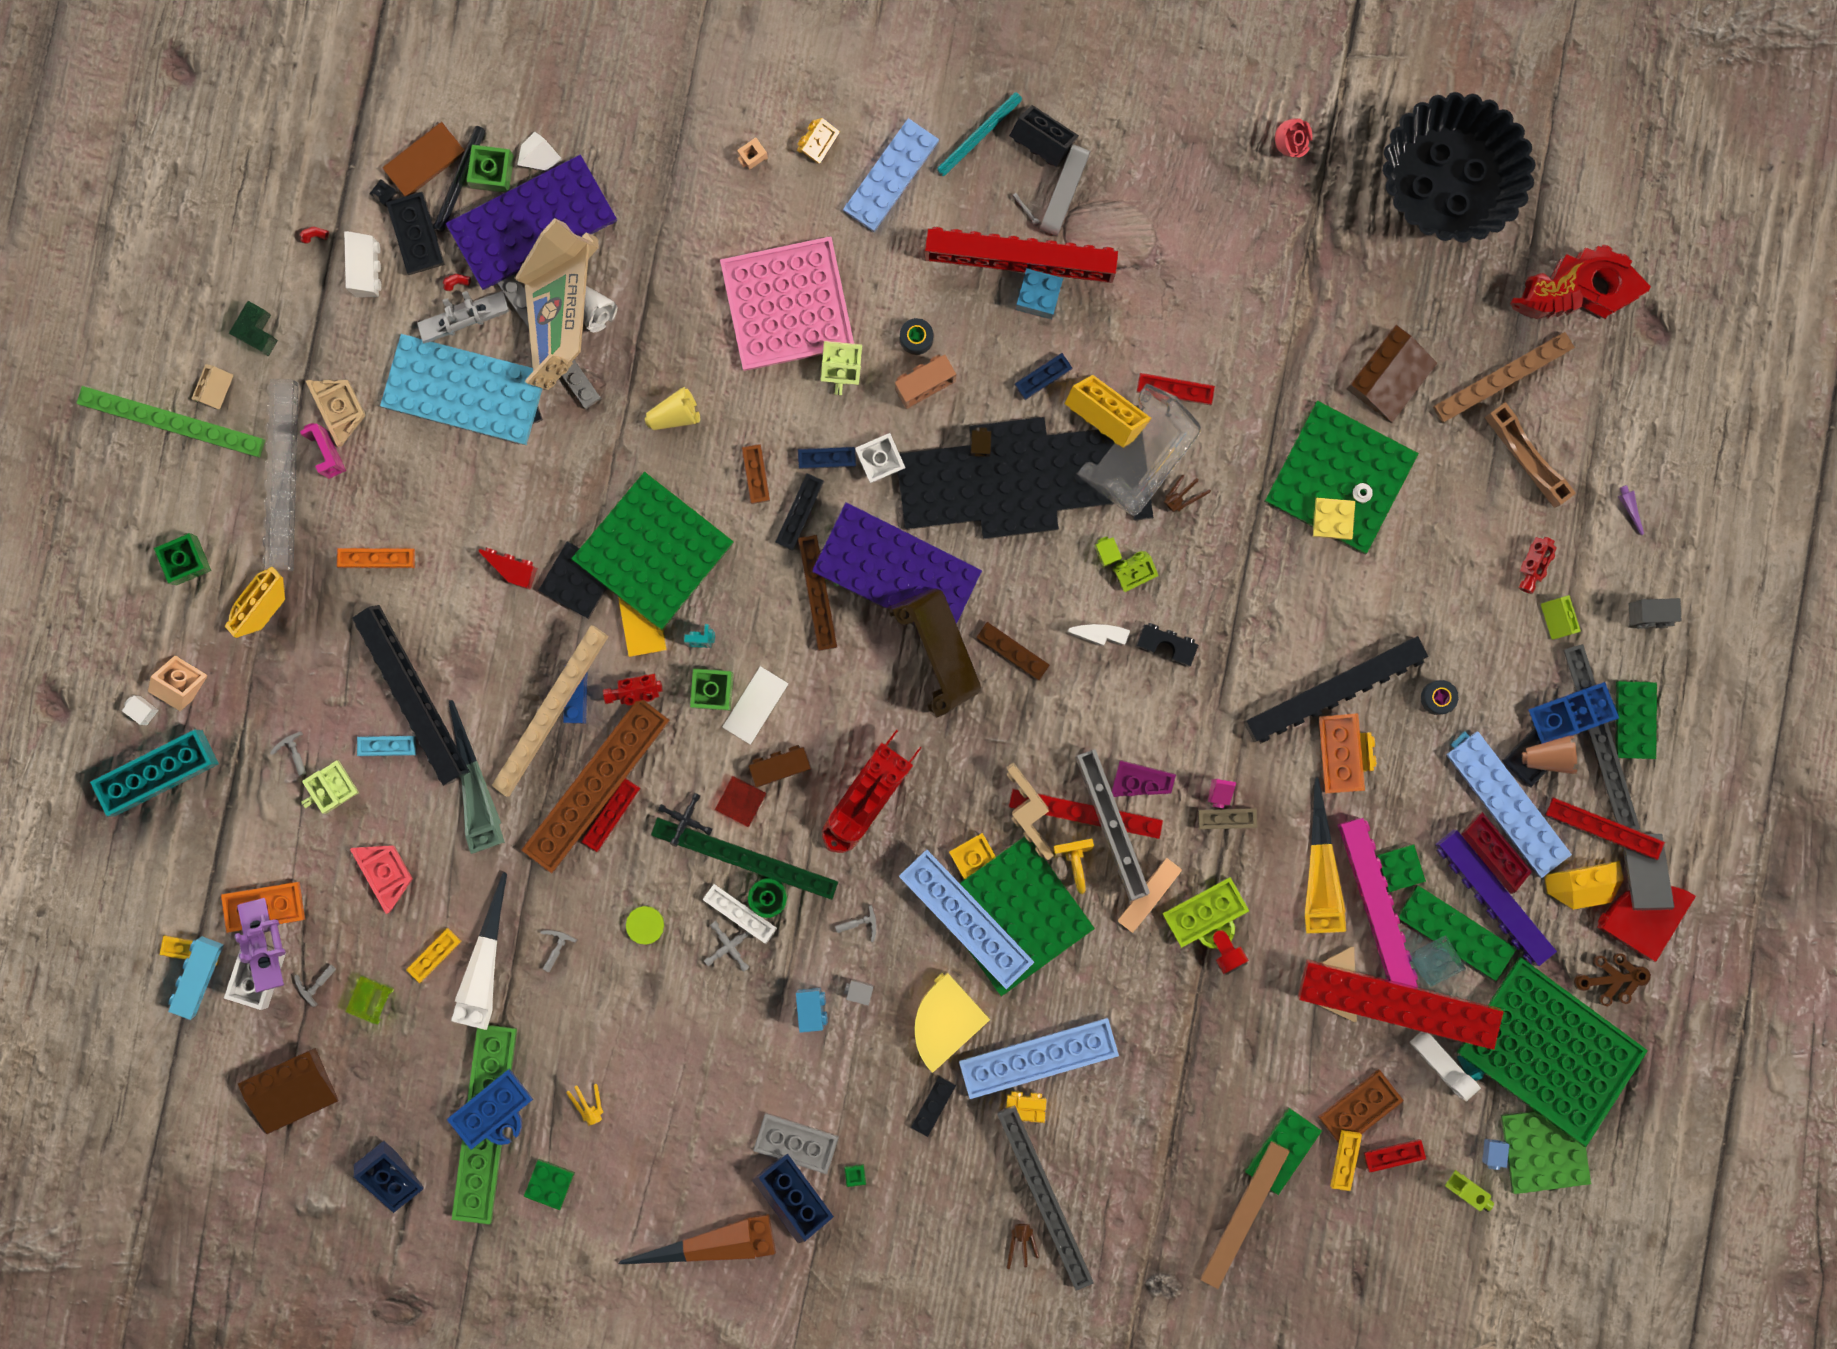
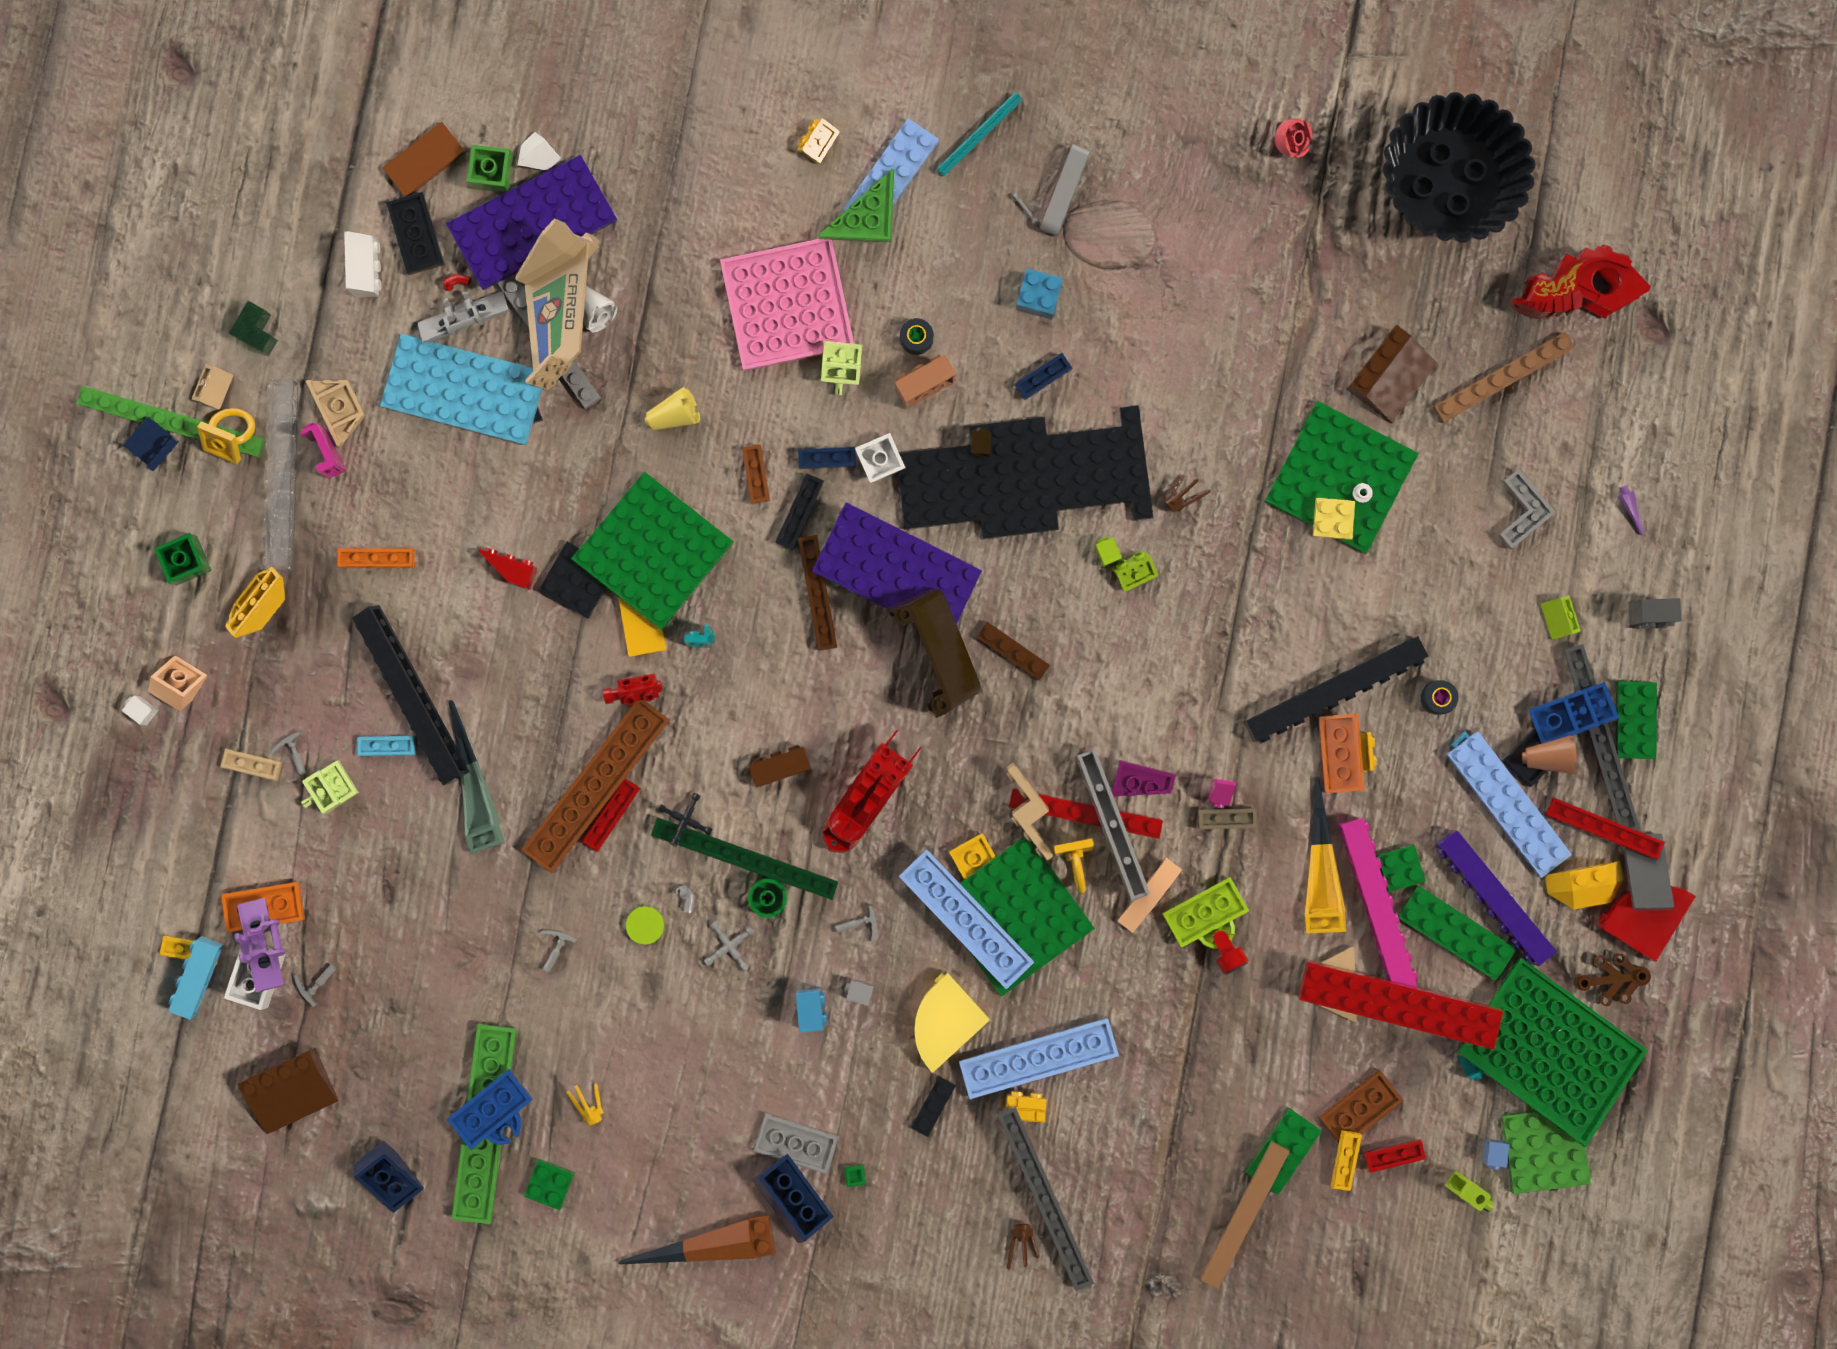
teal brick [90,729,219,817] -> none
red arm [300,226,329,244] -> none
clear neon green plate [345,975,394,1025] -> none
coral wing [350,845,413,914] -> none
black tile [369,179,397,206] -> none
yellow tile [406,928,462,983] -> none
black axle [433,126,485,232] -> none
white plate [451,872,507,1030] -> none
tan plate [492,625,609,797] -> none
blue brick [563,665,588,724] -> none
bright green brick [690,669,734,711] -> none
white plate [703,884,777,944] -> none
clear red tile [715,776,767,827] -> none
white sticker [723,666,788,745] -> none
light nougat brick [737,137,768,170] -> none
red brick [925,227,1118,283] -> none
black slope [1009,105,1079,167] -> none
yellow slope [1064,375,1151,448] -> none
white slope [1067,624,1130,647] -> none
clear windscreen [1077,384,1201,516] -> none
black arch [1135,623,1199,668] -> none
red tile [1136,373,1215,406] -> none
white beam [1410,1031,1481,1102] -> none
clear light blue slope [1411,935,1466,987] -> none
dark red plate [1461,812,1532,894] -> none
medium nougat arch [1484,402,1576,508] -> none
red brick [1518,537,1557,594] -> none
none -> dark blue bracket [123,417,179,471]
none -> yellow tile [197,408,256,464]
none -> tan tile [220,749,283,781]
none -> light grey arm [676,885,695,913]
none -> bright green tile [818,169,894,242]
none -> light grey plate [1498,469,1556,549]

